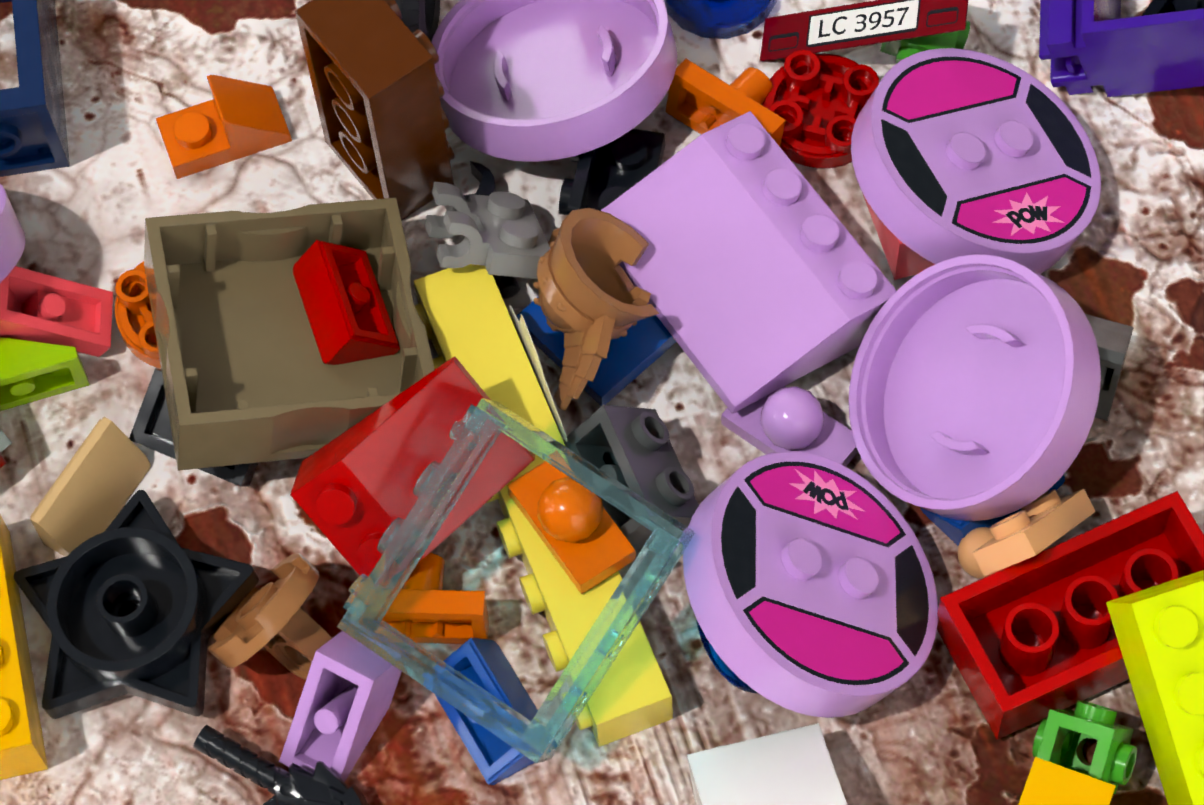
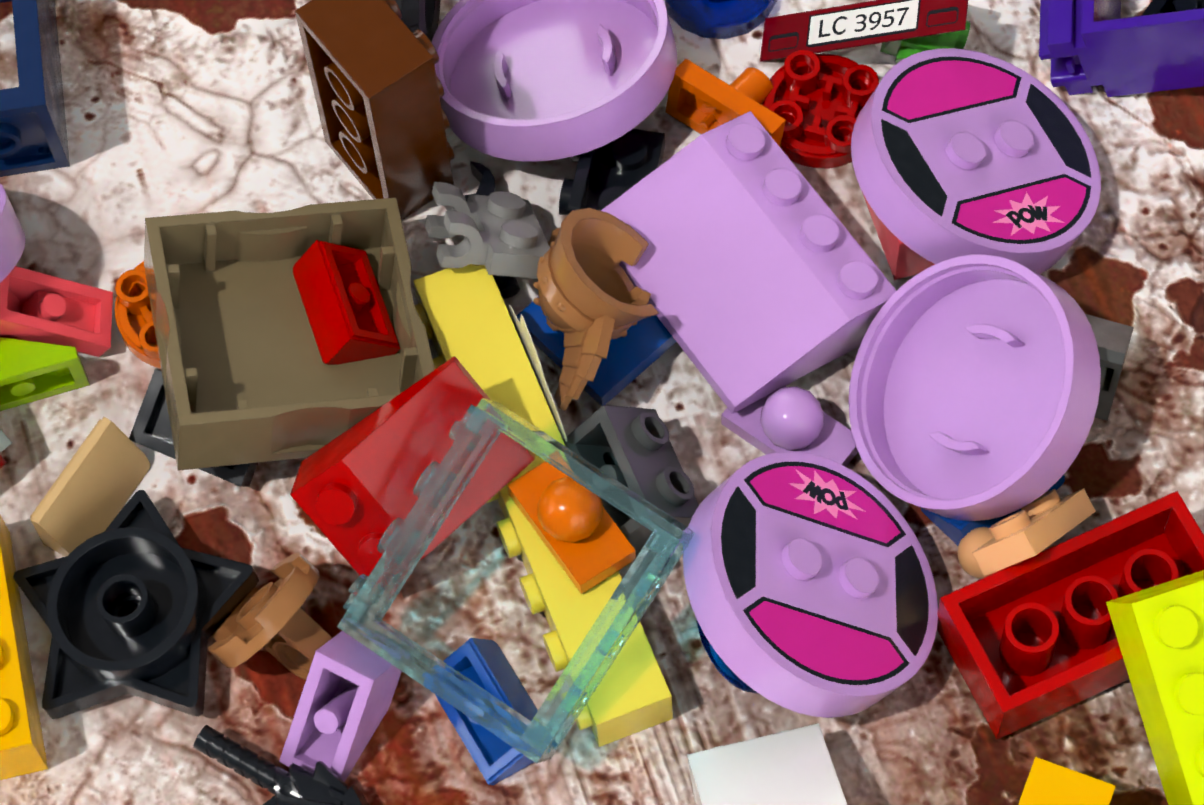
orange slope [156,75,292,179] -> none
orange tile [351,553,489,644] -> none
bright green brick [1032,700,1137,794] -> none

